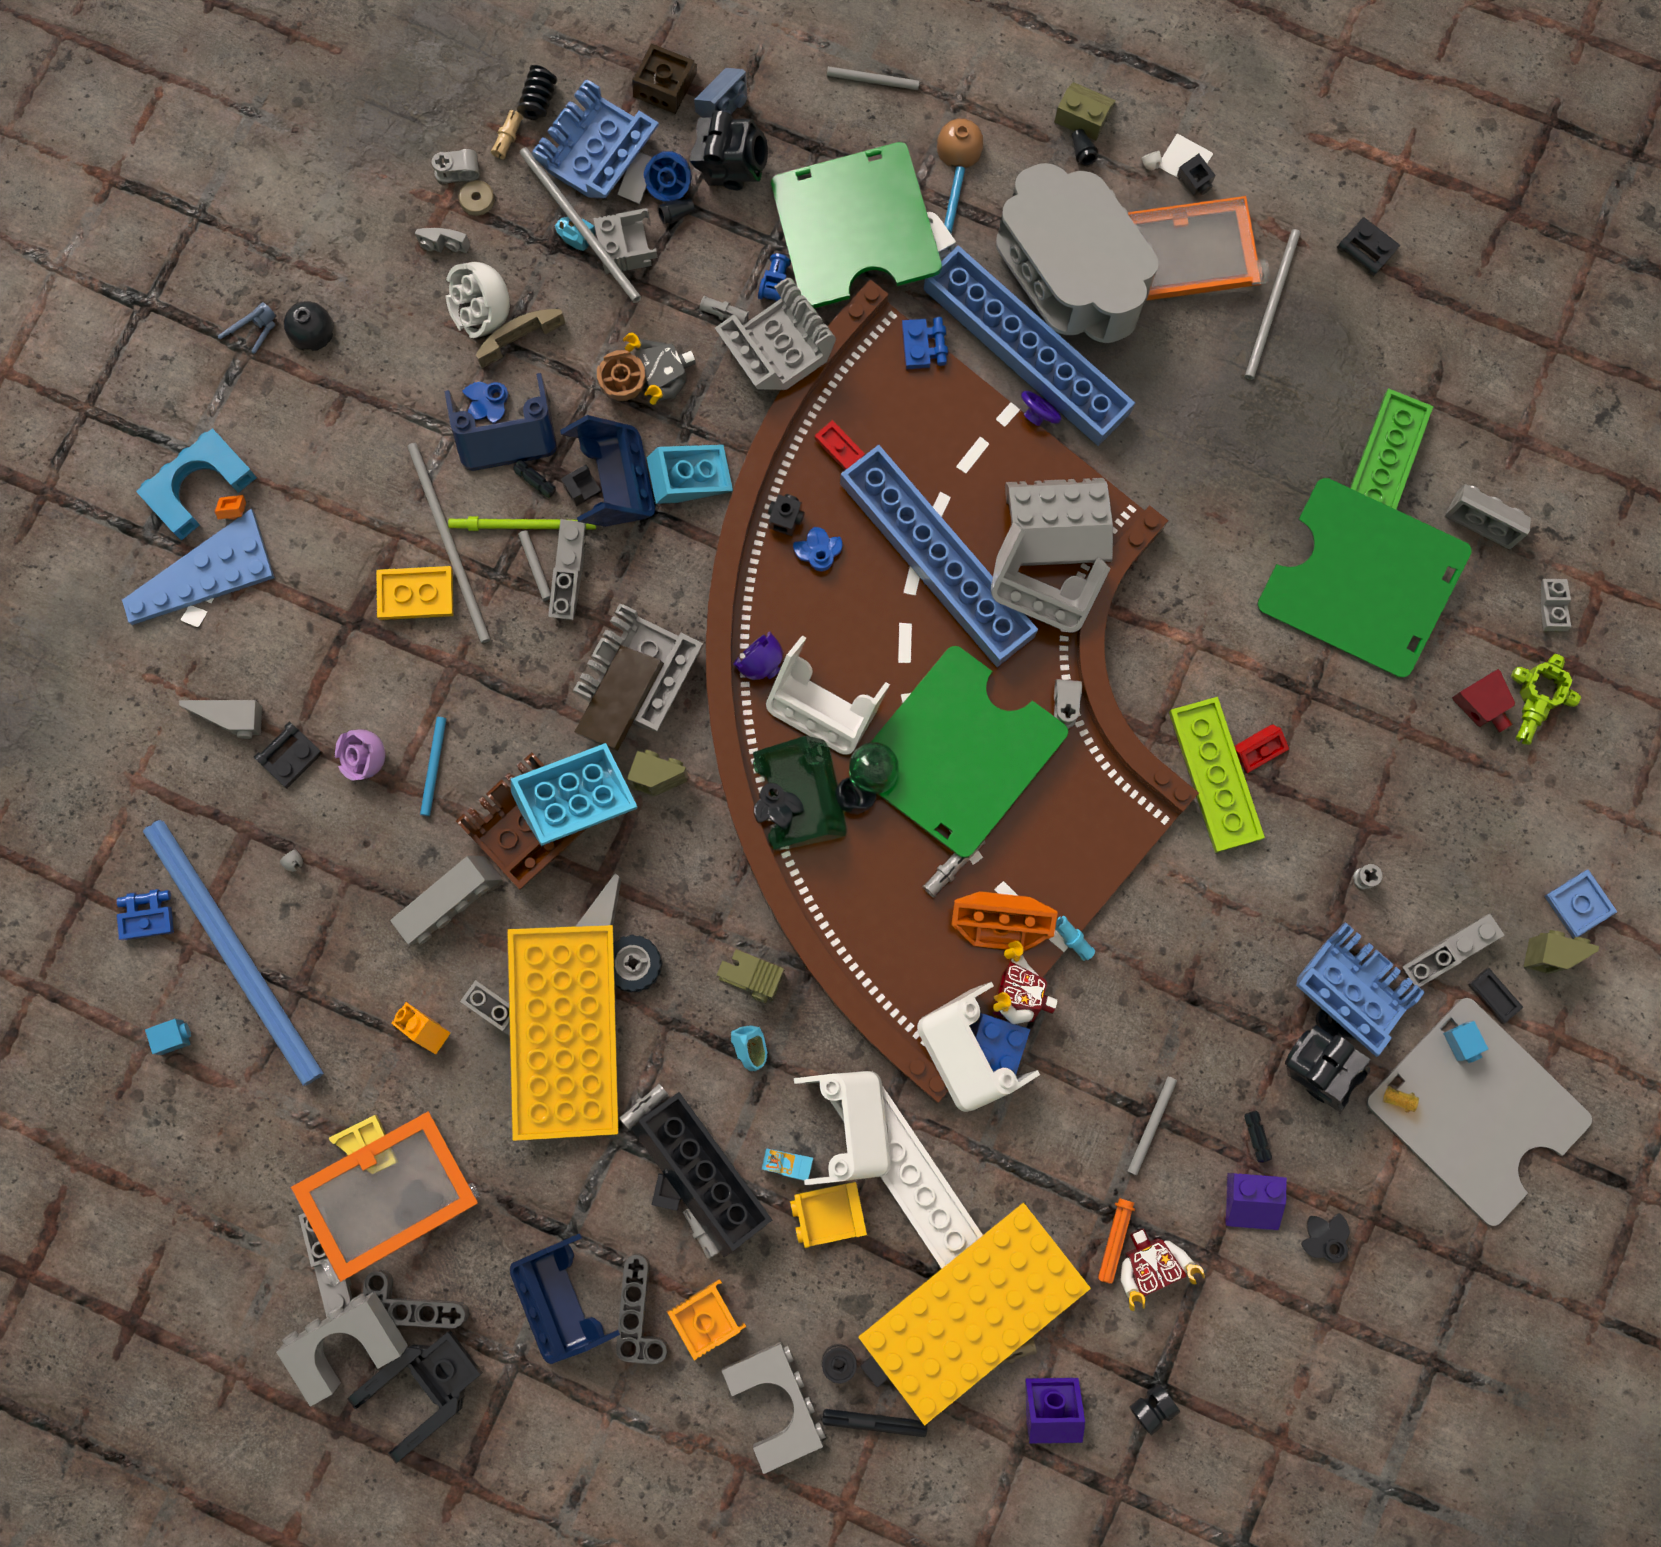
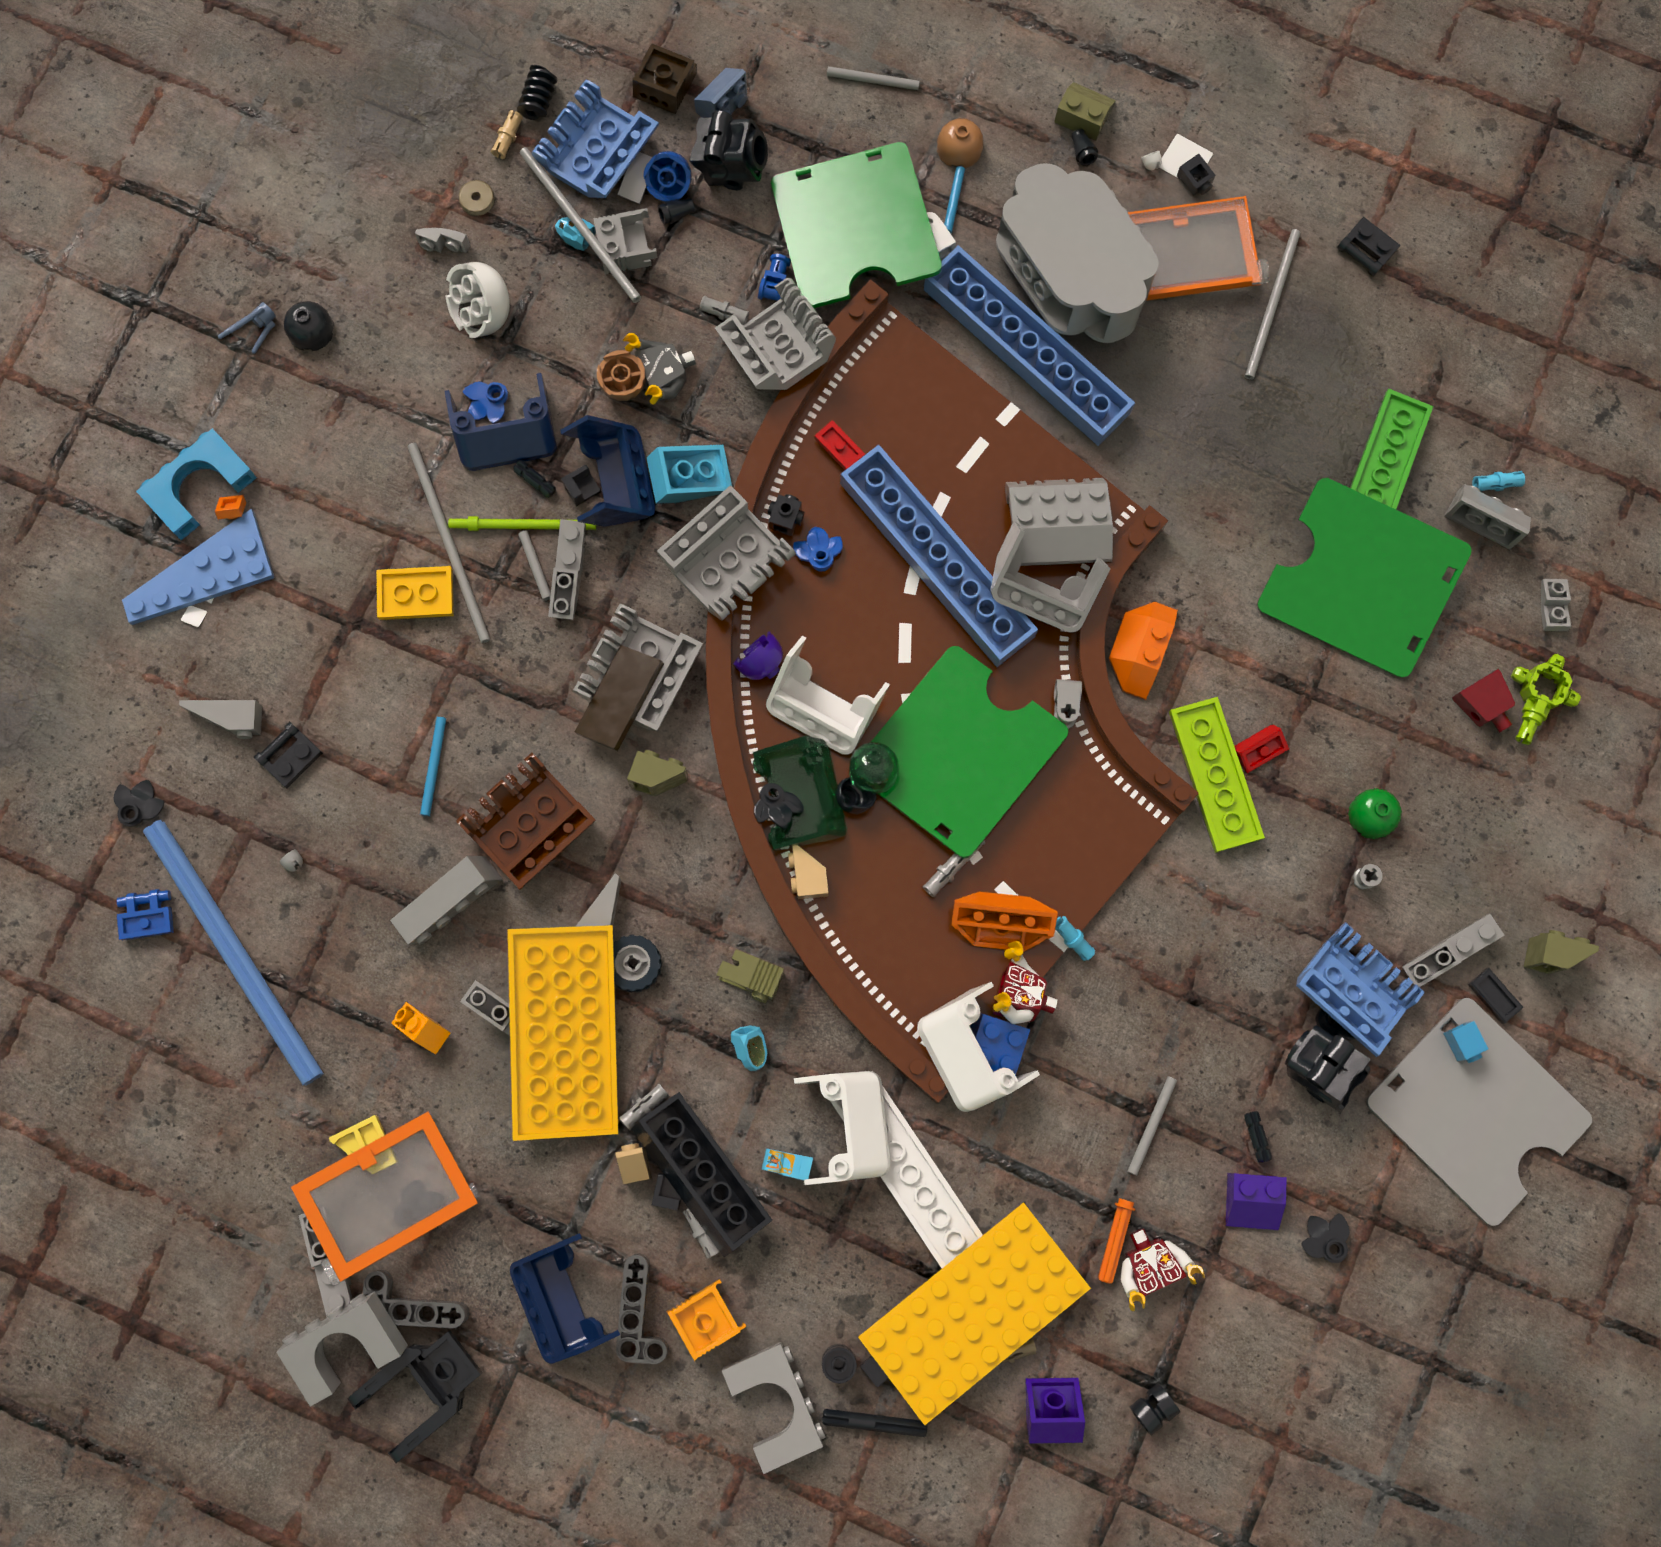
dark azure brick [145,1019,191,1055] -> none
lavender cylinder [335,729,385,780] -> none
light grey piece [432,149,480,184] -> none
dark tan slope [476,309,565,368] -> none
medium azure slope [511,743,637,846] -> none
yellow panel [790,1182,867,1248] -> none
blue plate [902,317,948,369] -> none
dark purple piece [1021,391,1061,426] -> none
clear yellow pin [1383,1086,1419,1113] -> none
medium blue tile [1544,869,1617,939] -> none
none -> black plate [113,780,164,827]
none -> tan slope [616,1143,652,1184]
none -> light grey slope [657,485,796,620]
none -> tan slope [788,845,828,900]
none -> orange wedge [1109,602,1178,700]
none -> green cylinder [1348,788,1402,839]
none -> medium azure pin [1472,471,1525,491]

